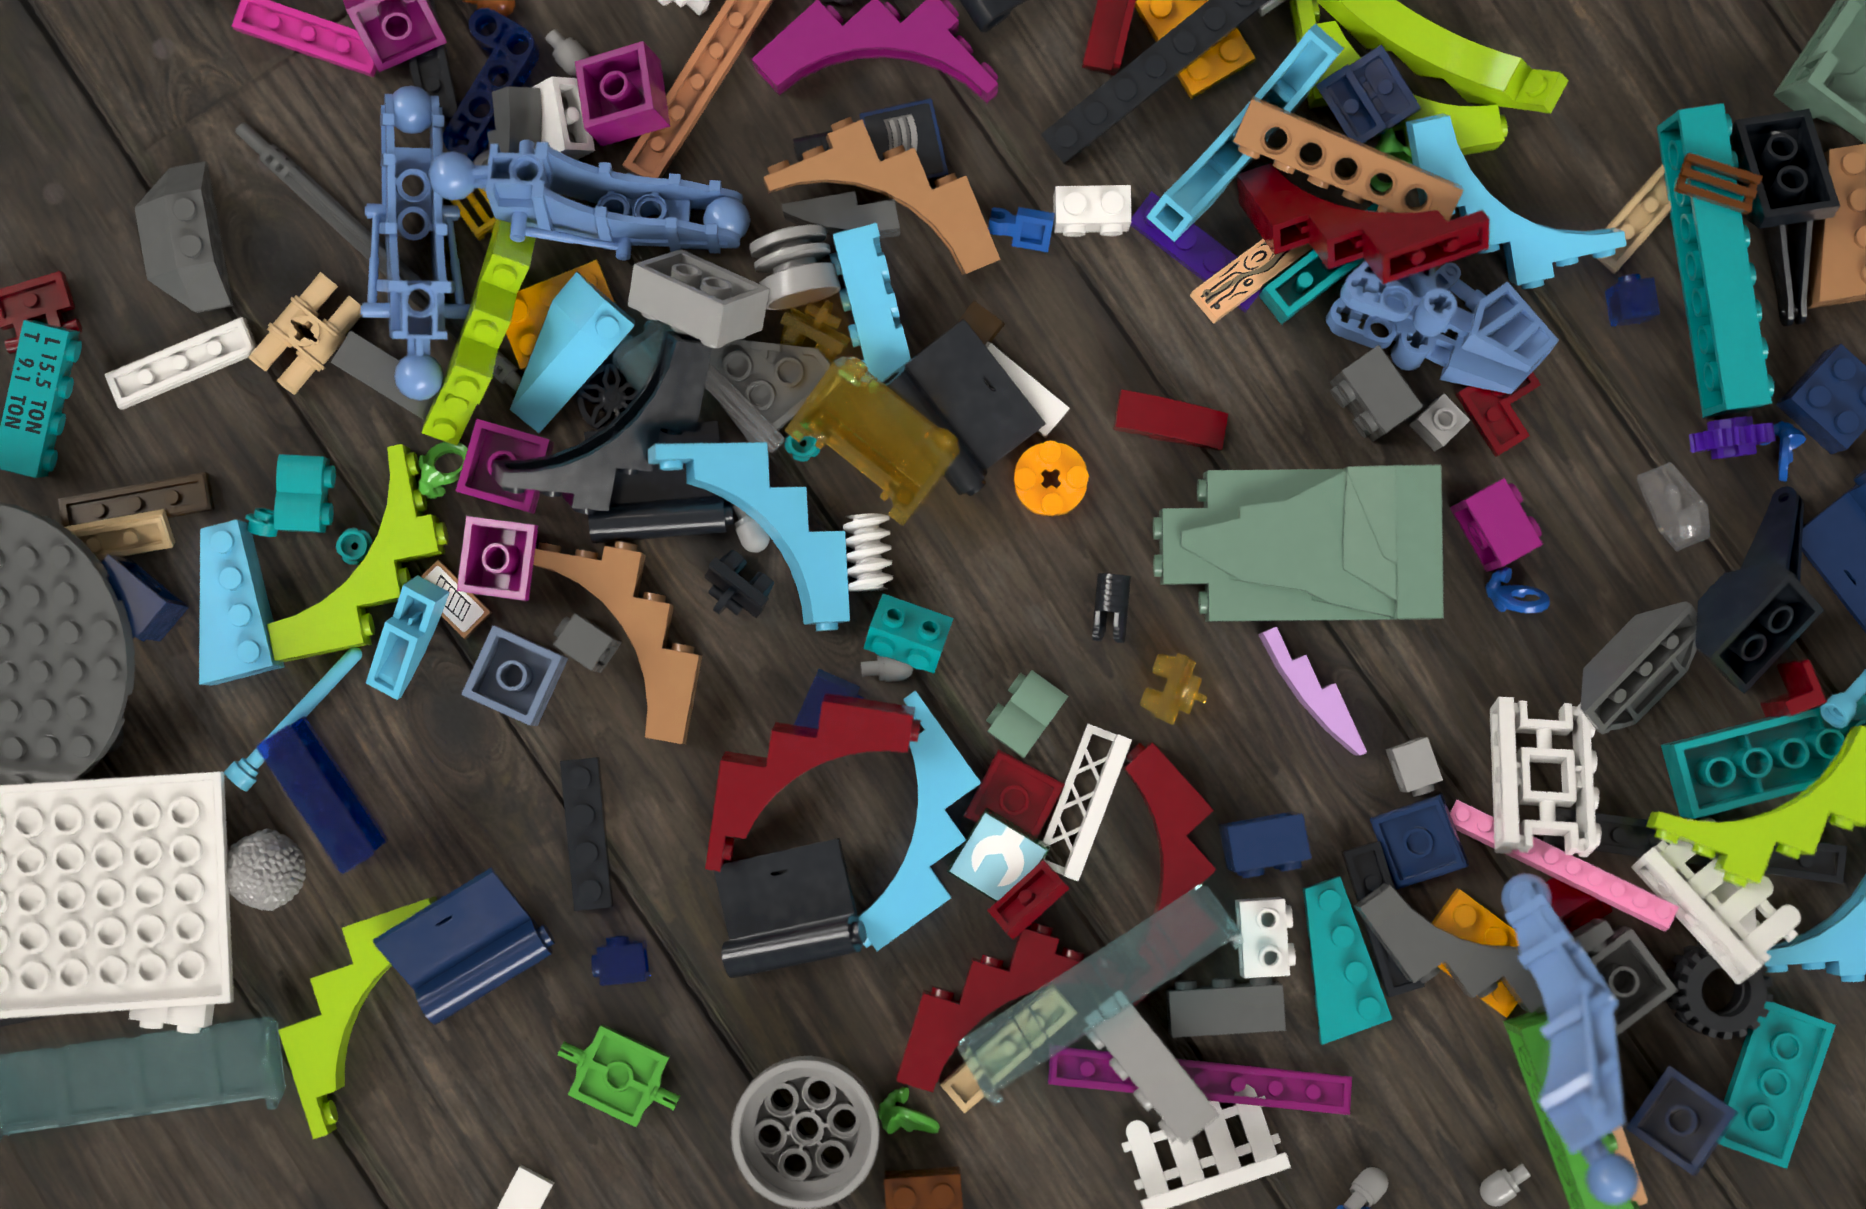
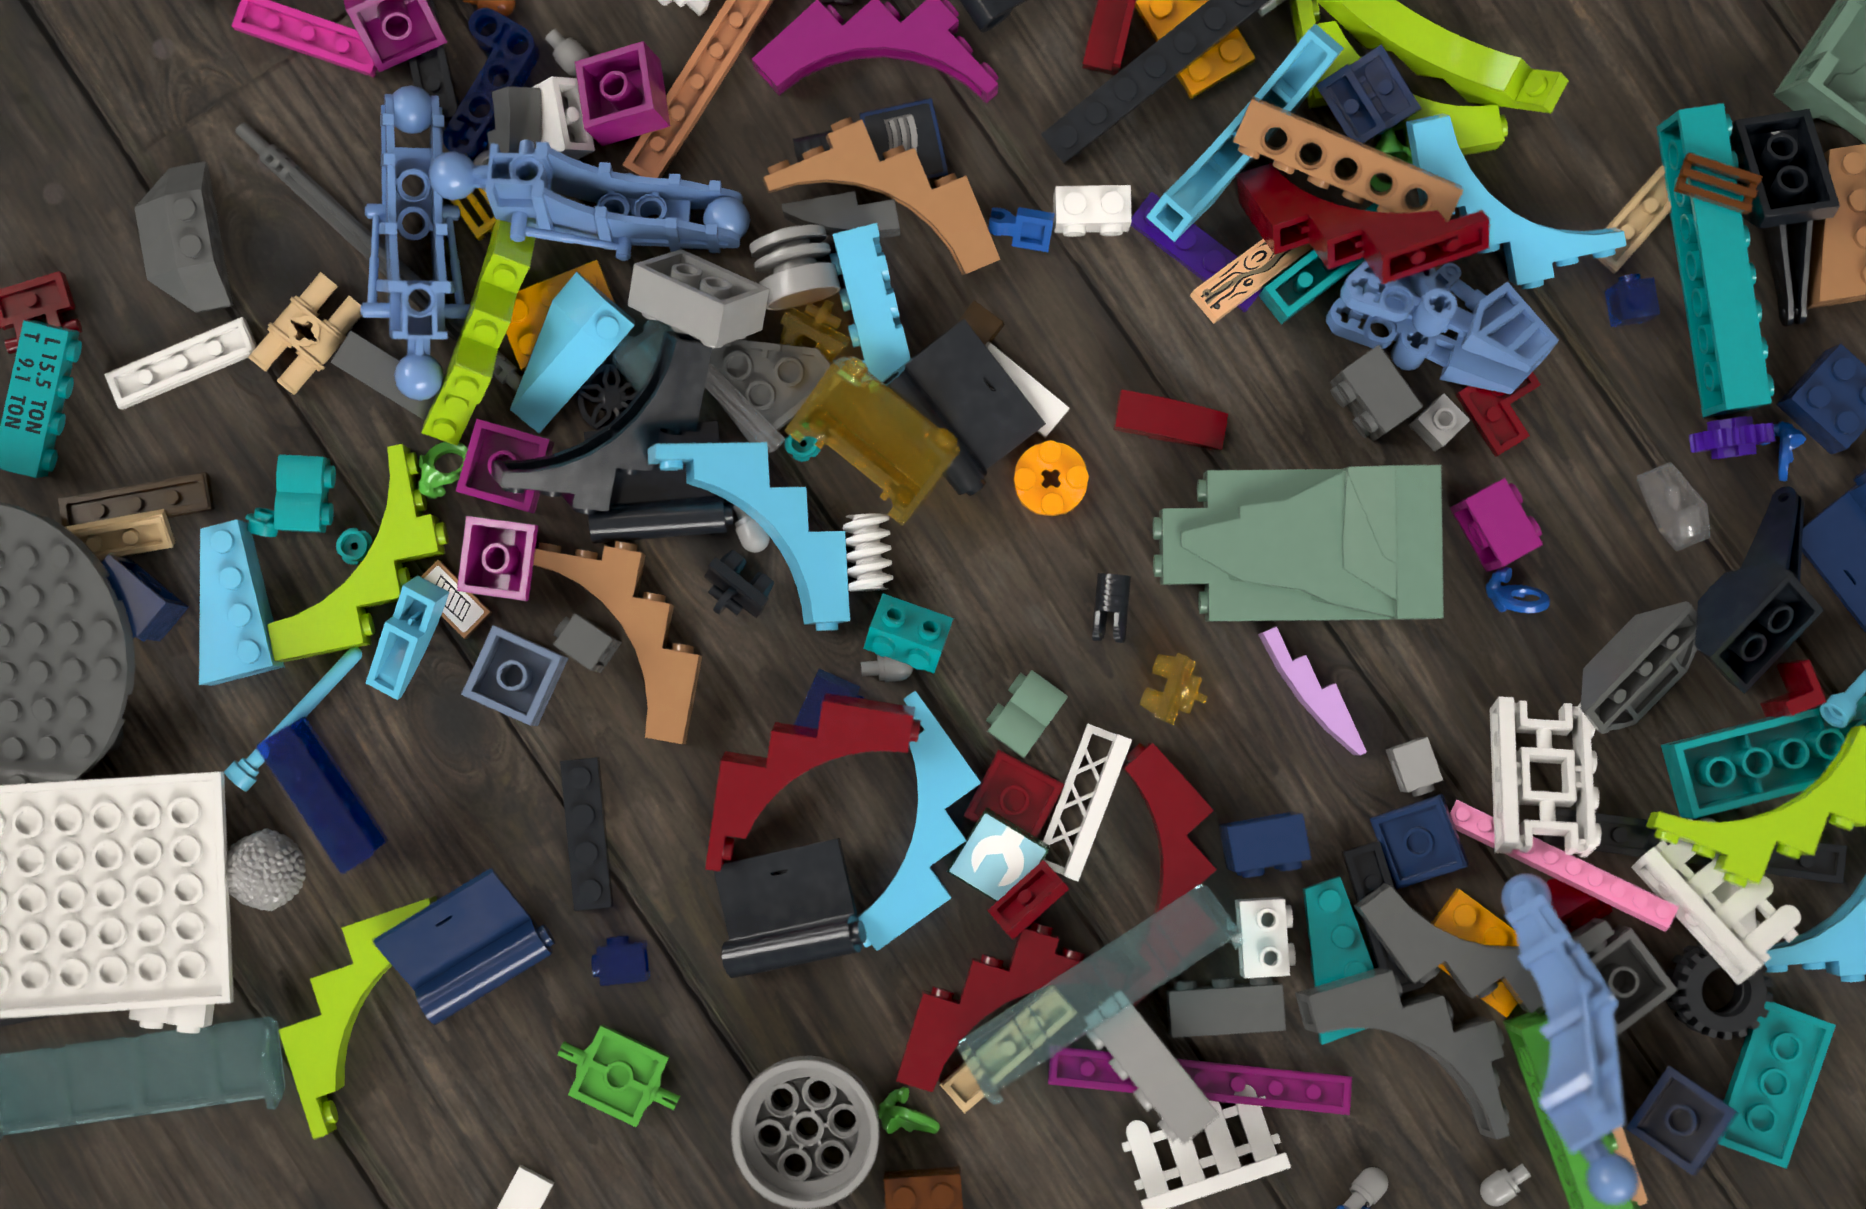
none -> dark grey arch [1295,968,1510,1140]

